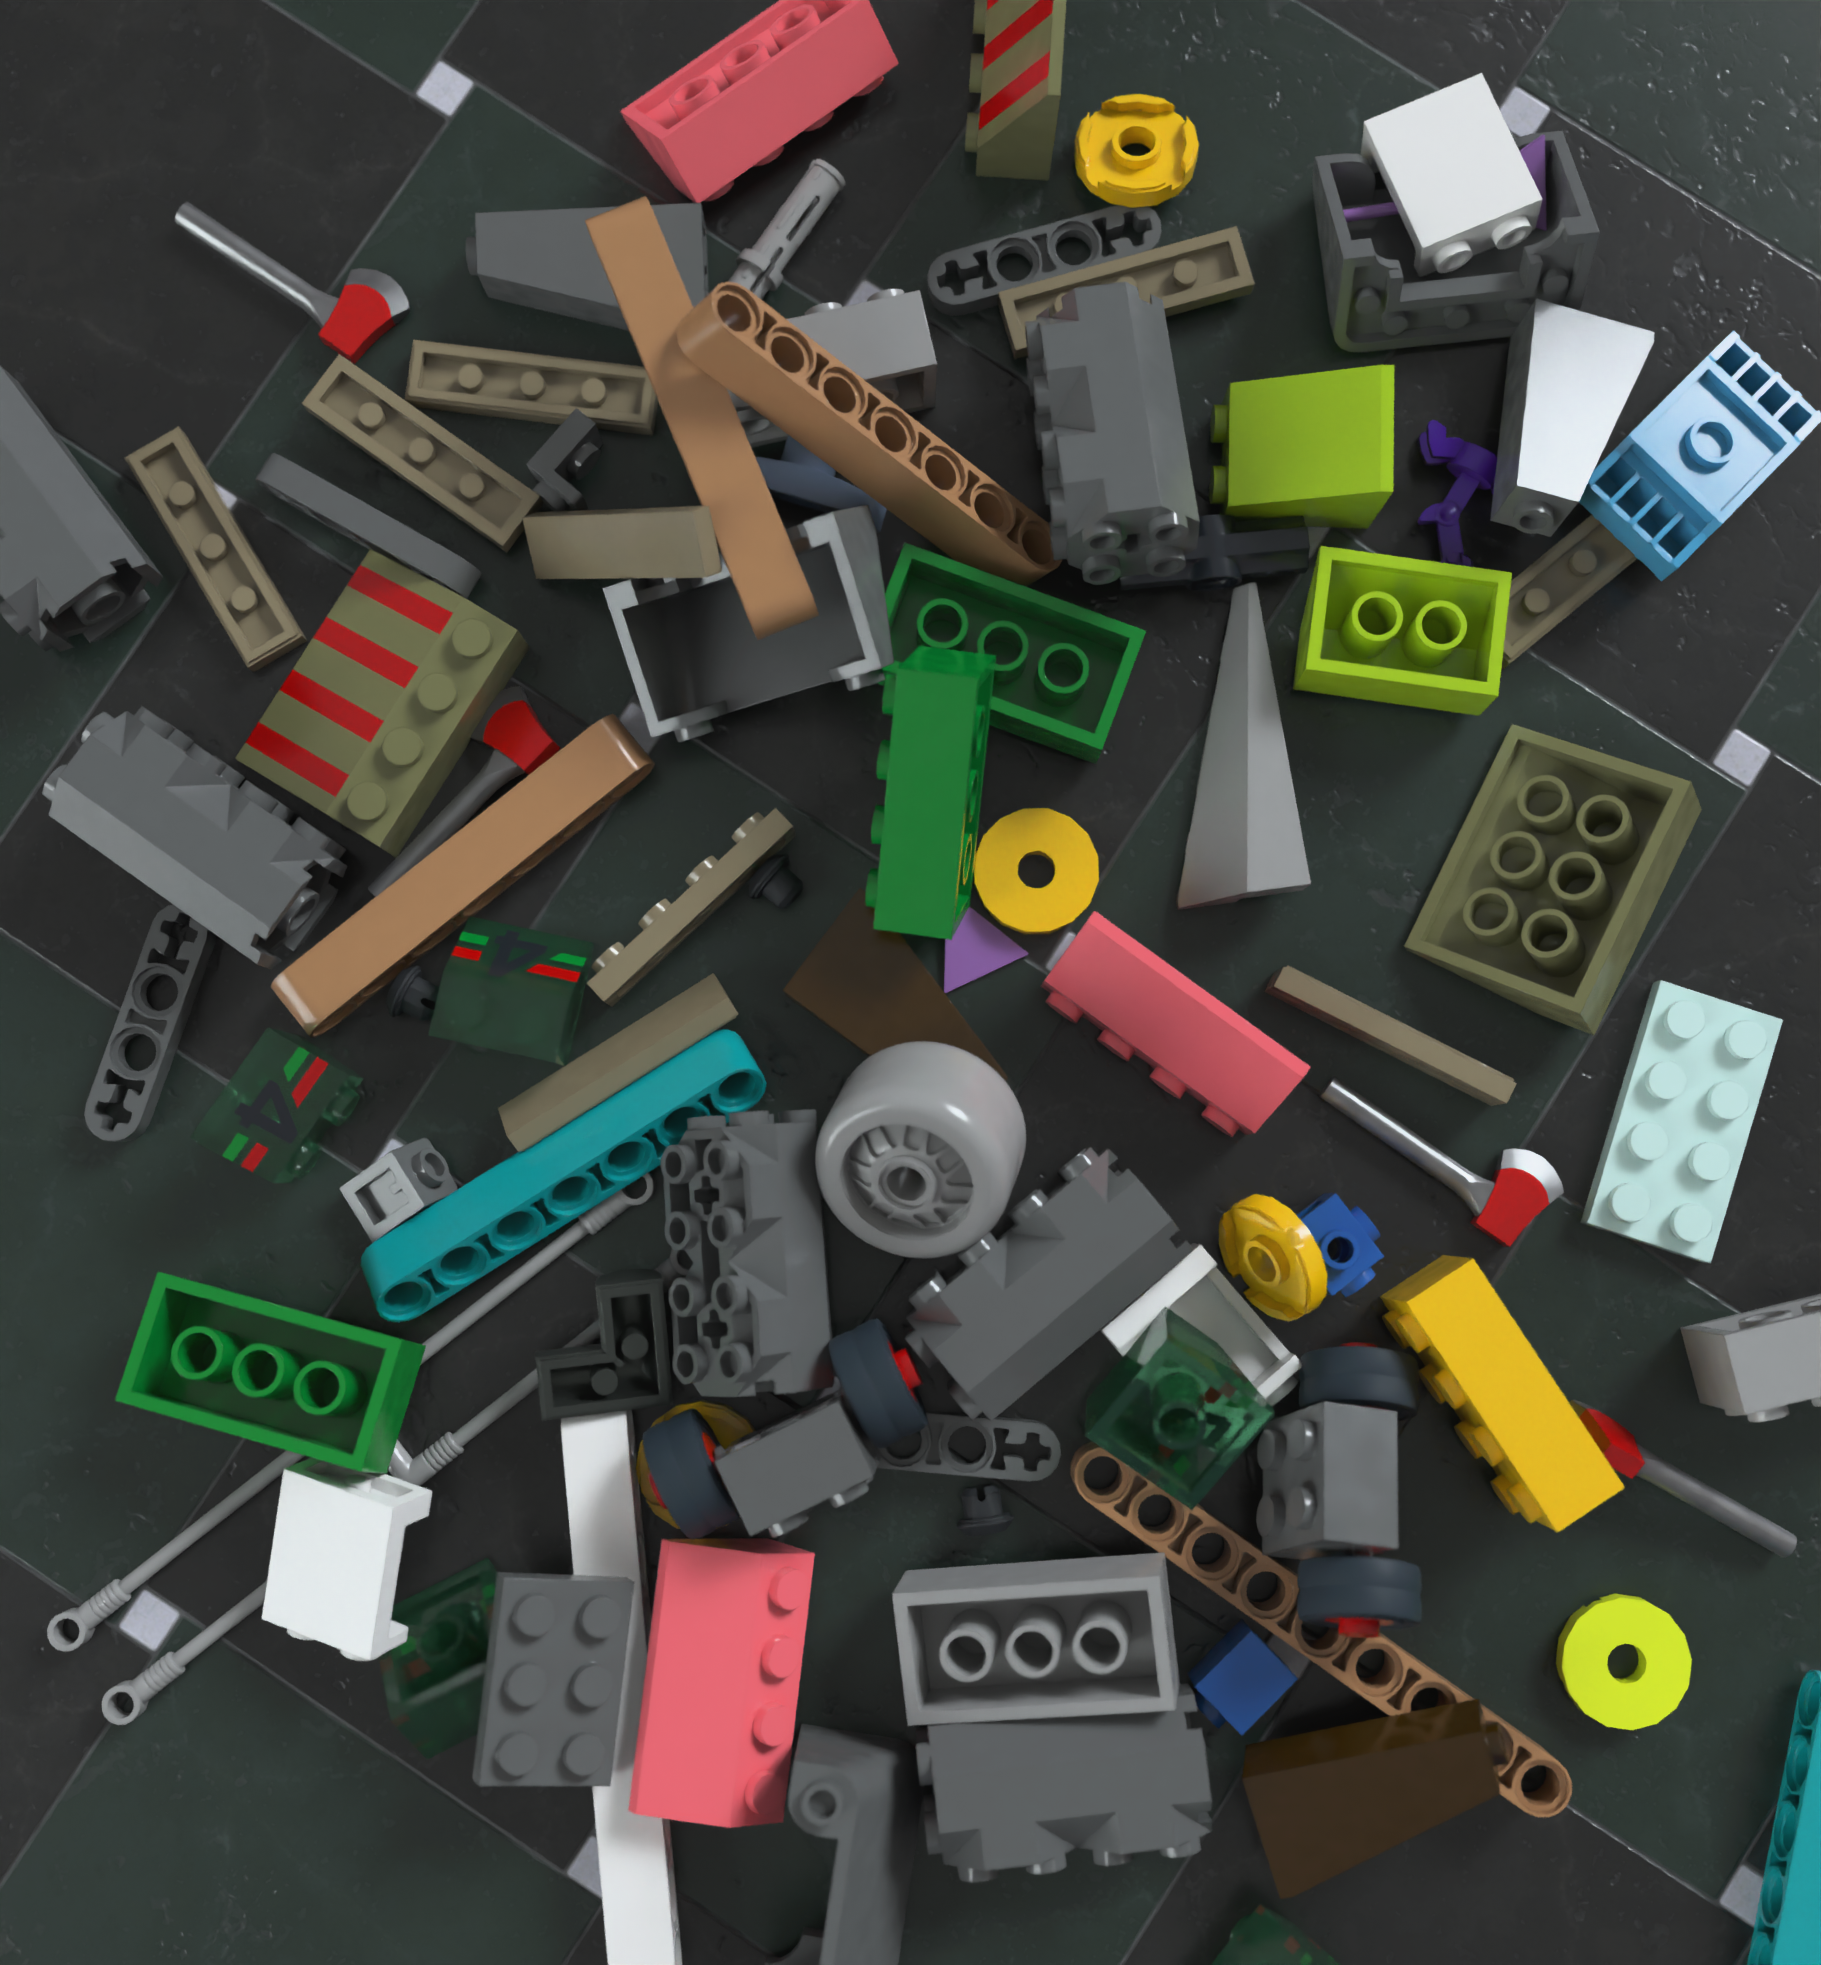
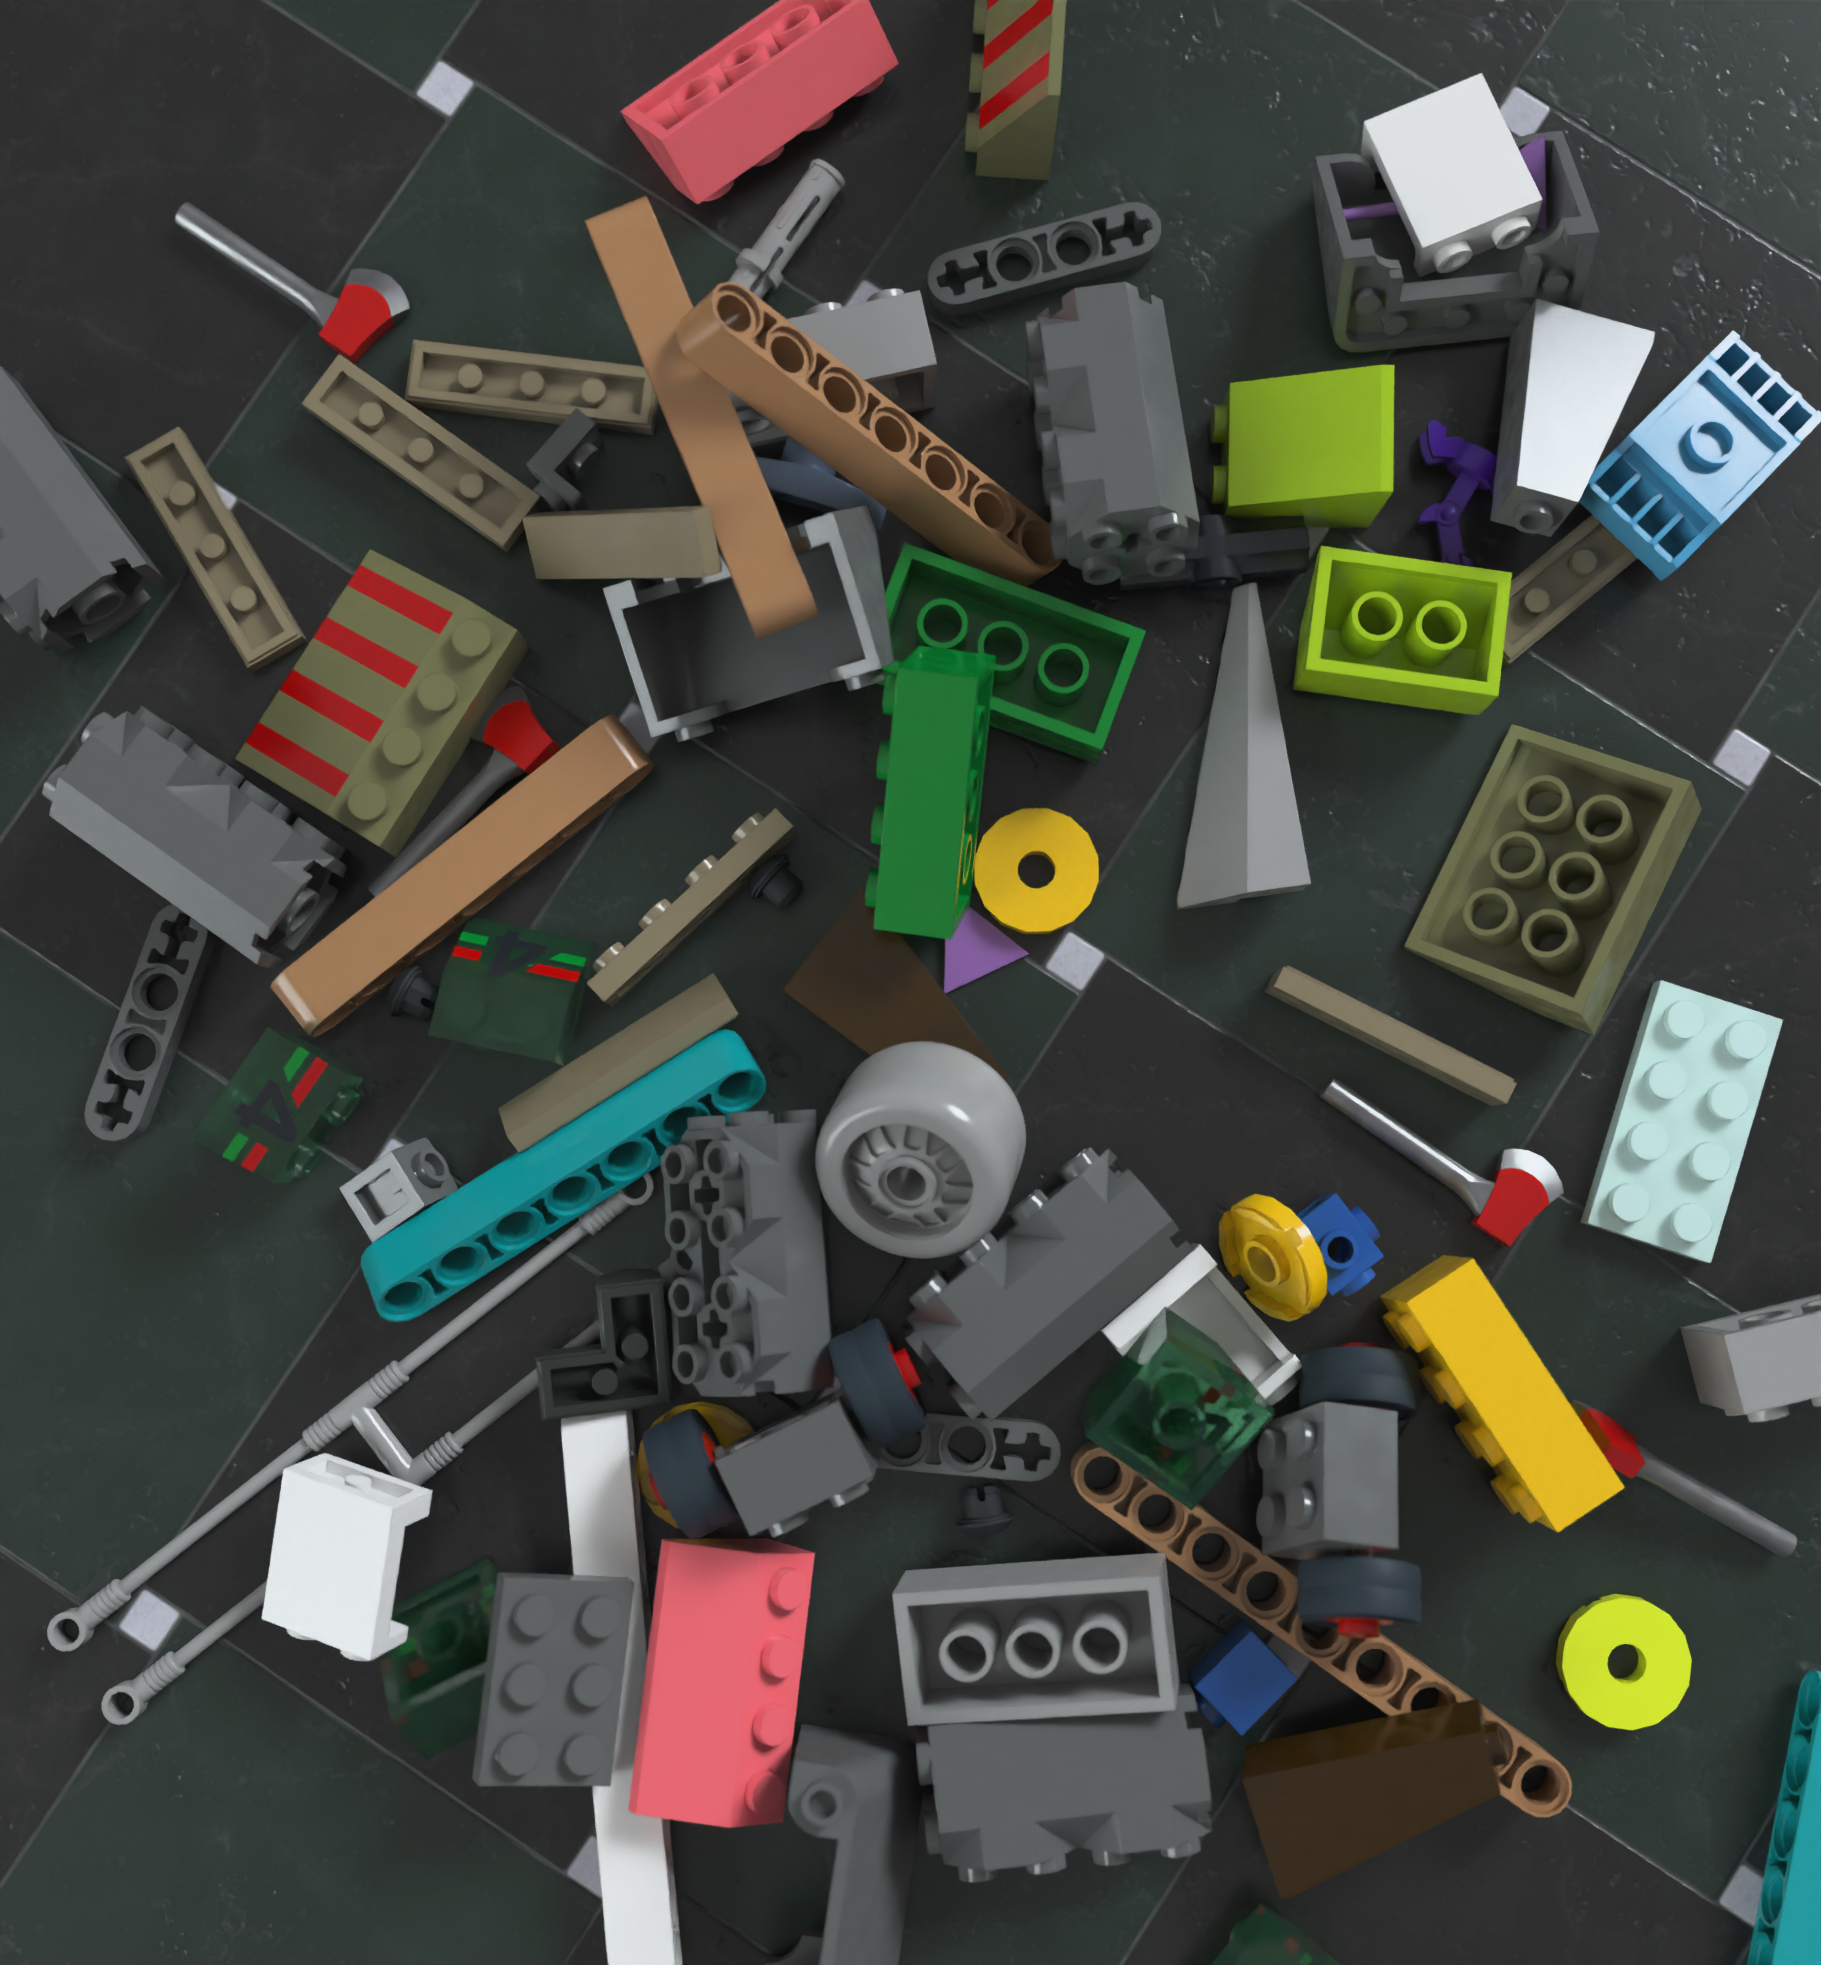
green brick [115,1272,426,1474] -> none
dark grey beam [255,453,482,599] -> none
dark grey slope [466,203,709,331] -> none
dark tan plate [997,226,1255,359] -> none
coral slope [1041,911,1311,1137] -> none
yellow tile [1074,94,1199,208] -> none

